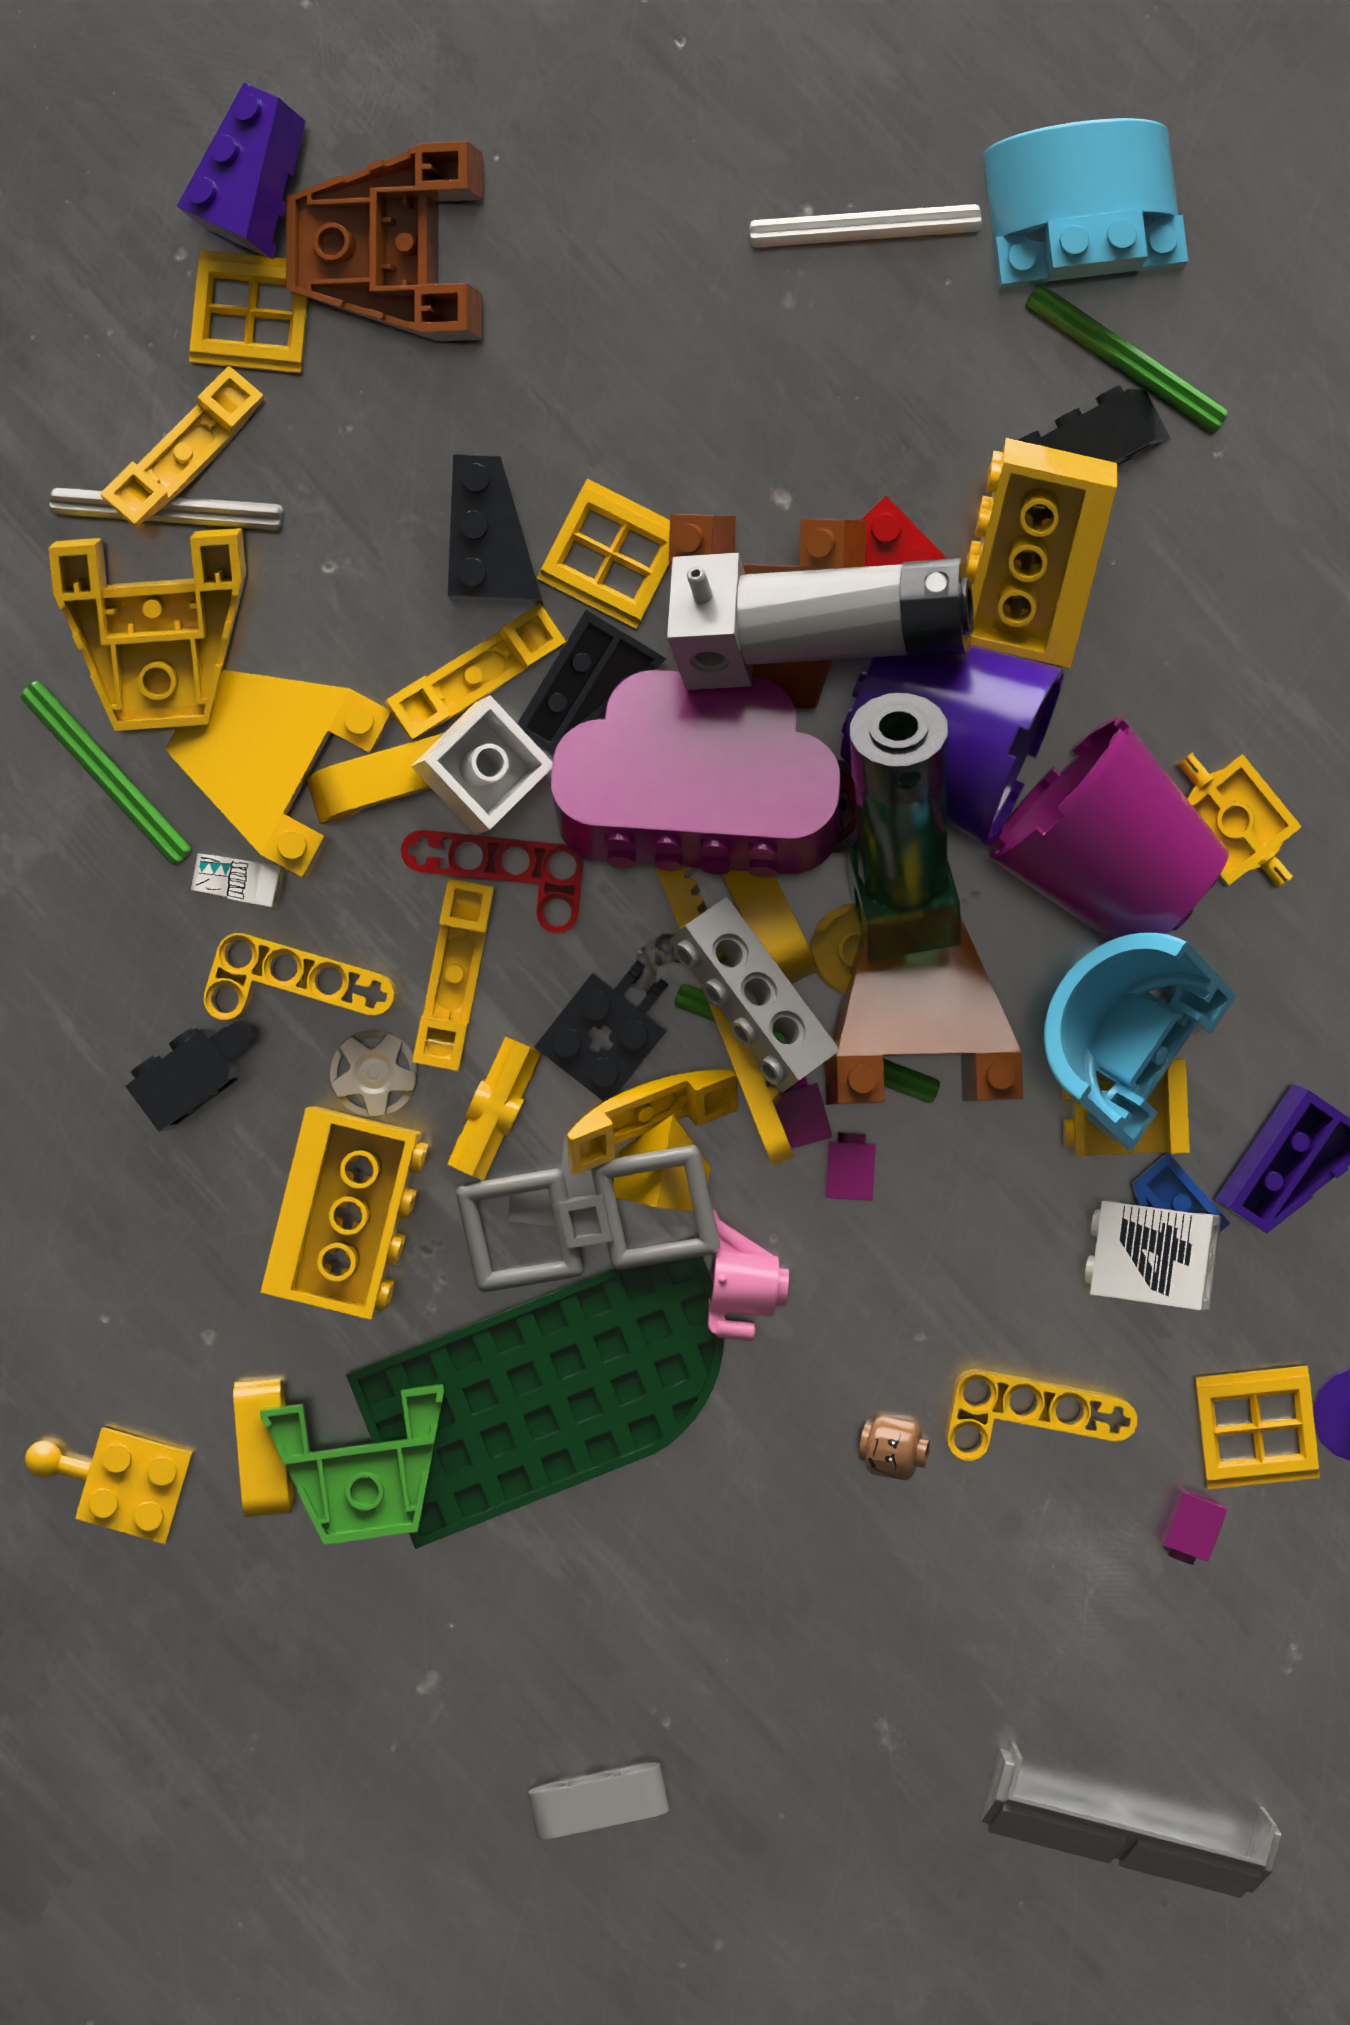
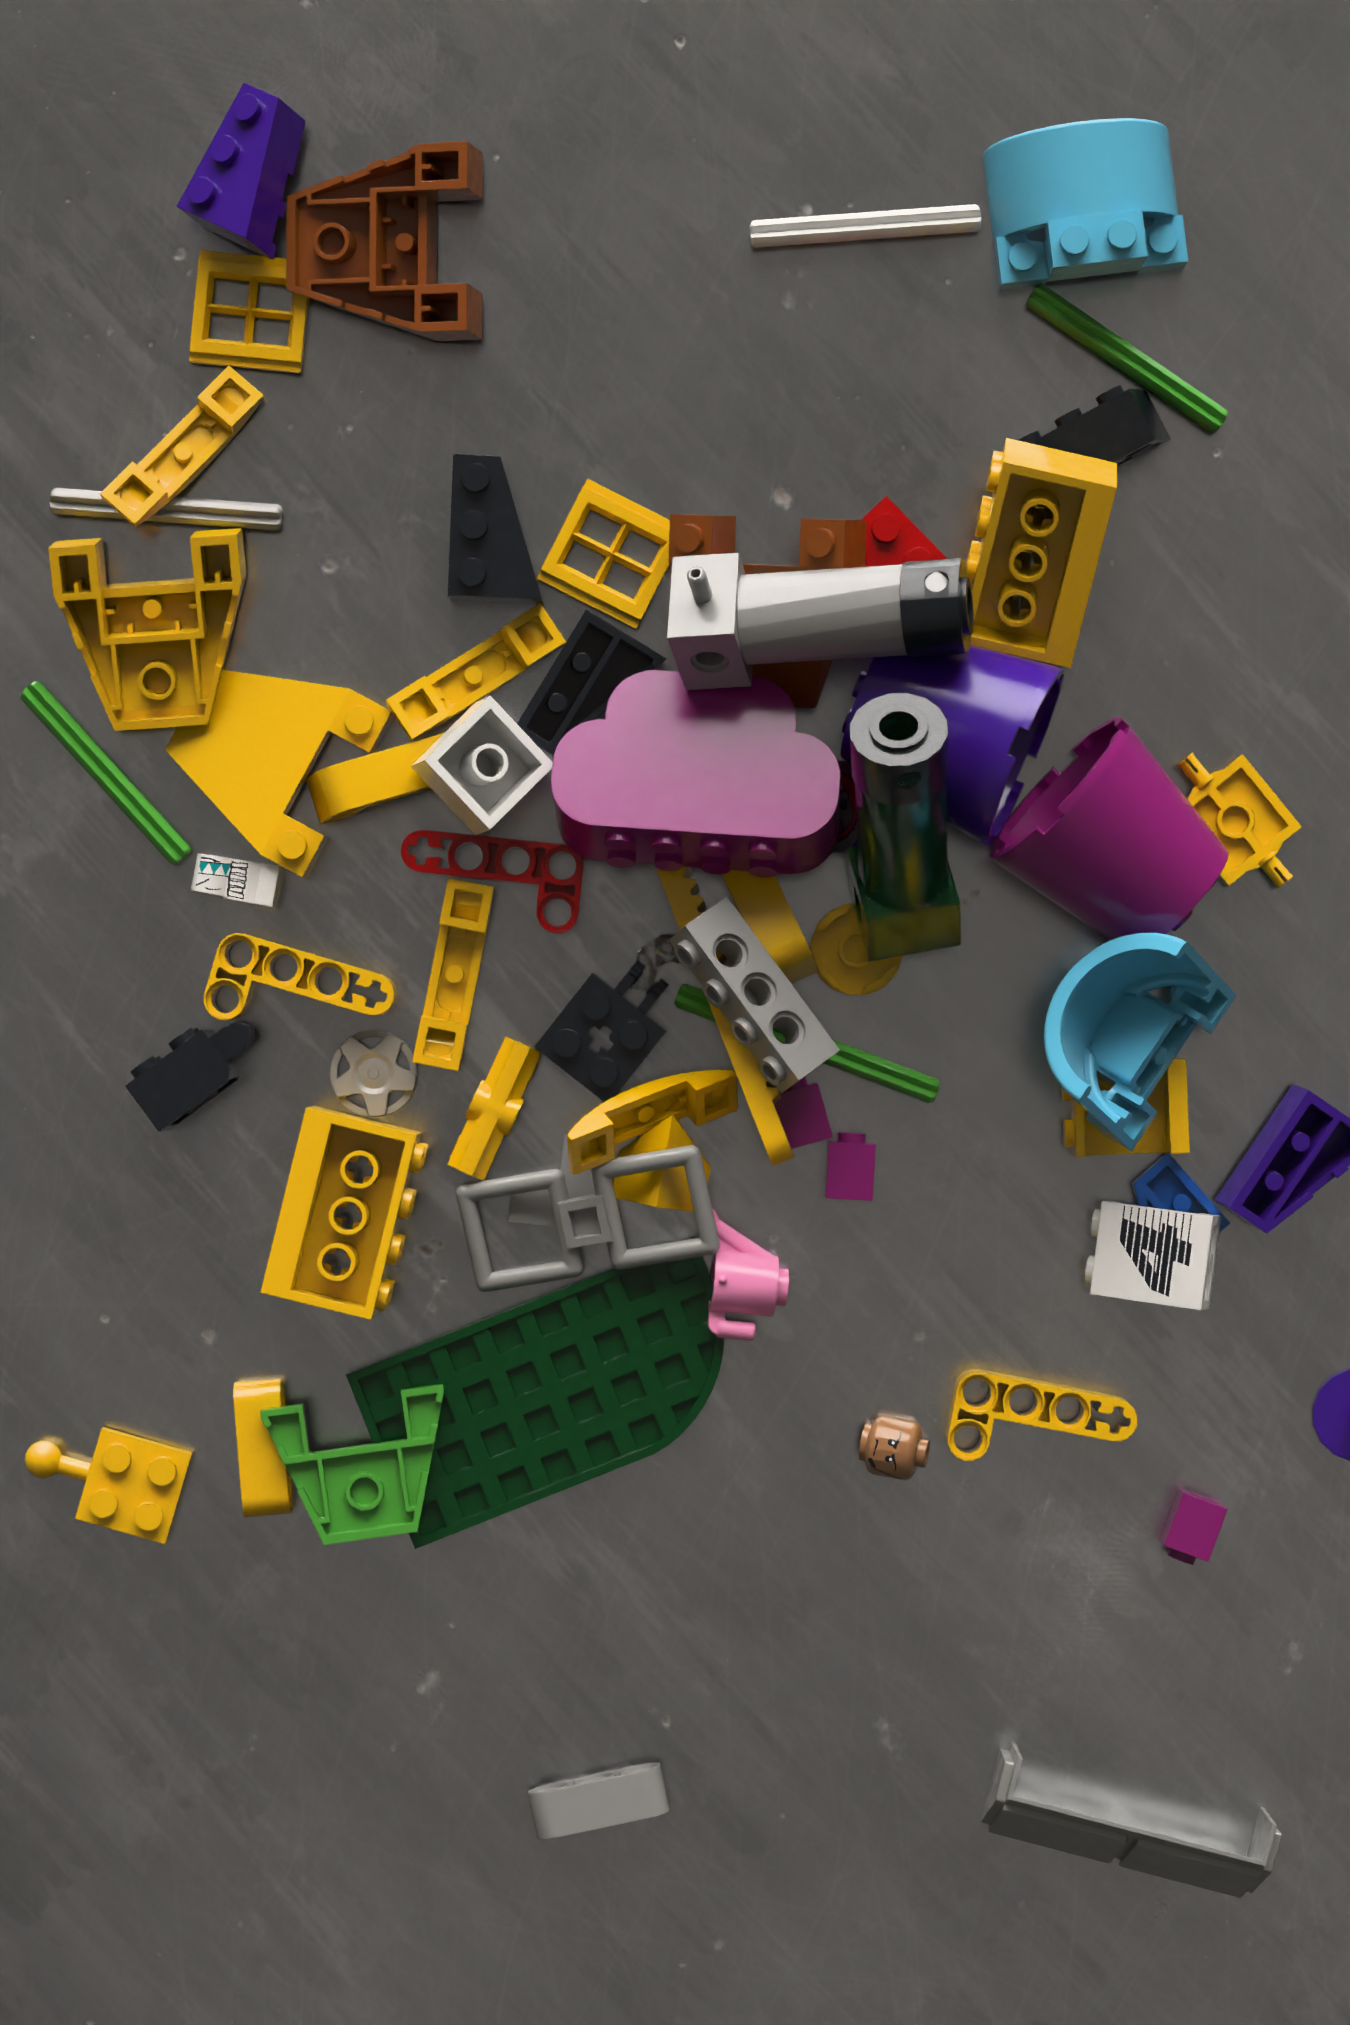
wedge [825,914,1023,1105] -> none
yellow piece [1195,1366,1320,1489] -> none

